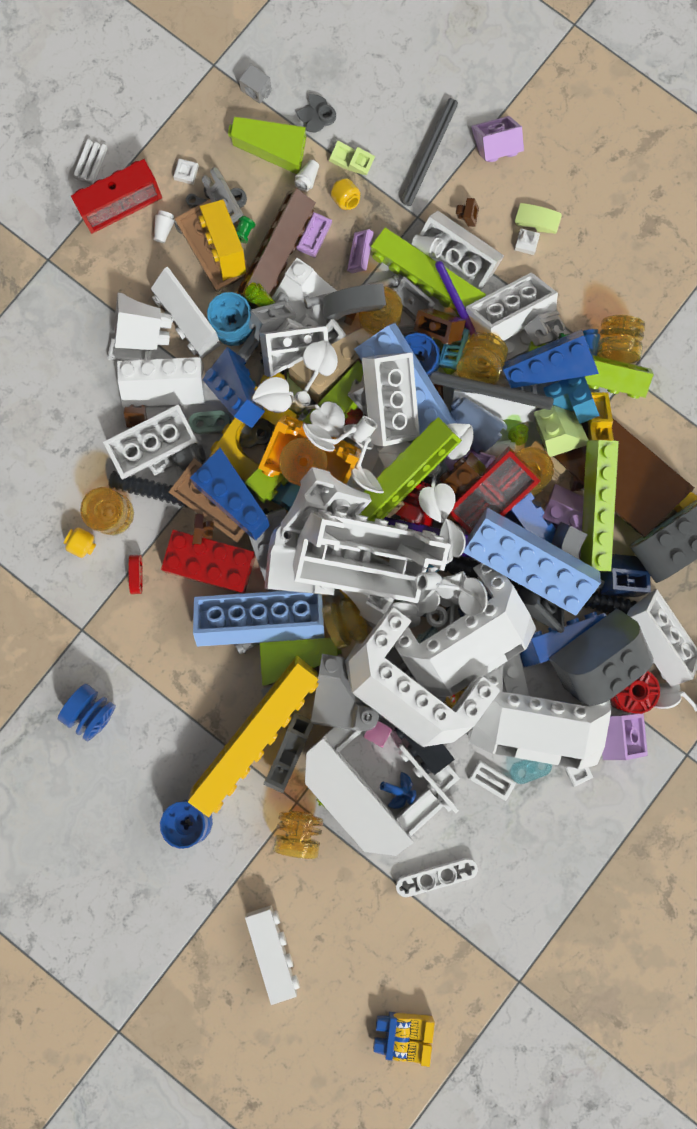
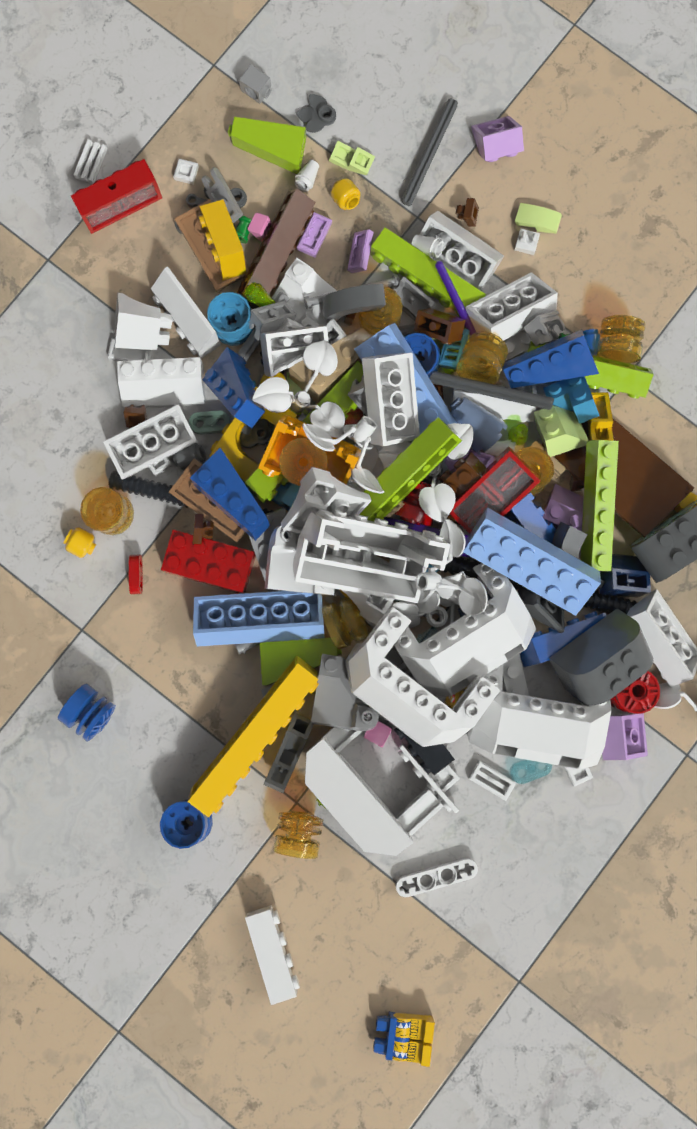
white cone [153,210,175,243] -> none
blue plant [380,772,416,809] -> none
none -> bright pink slope [248,213,272,242]

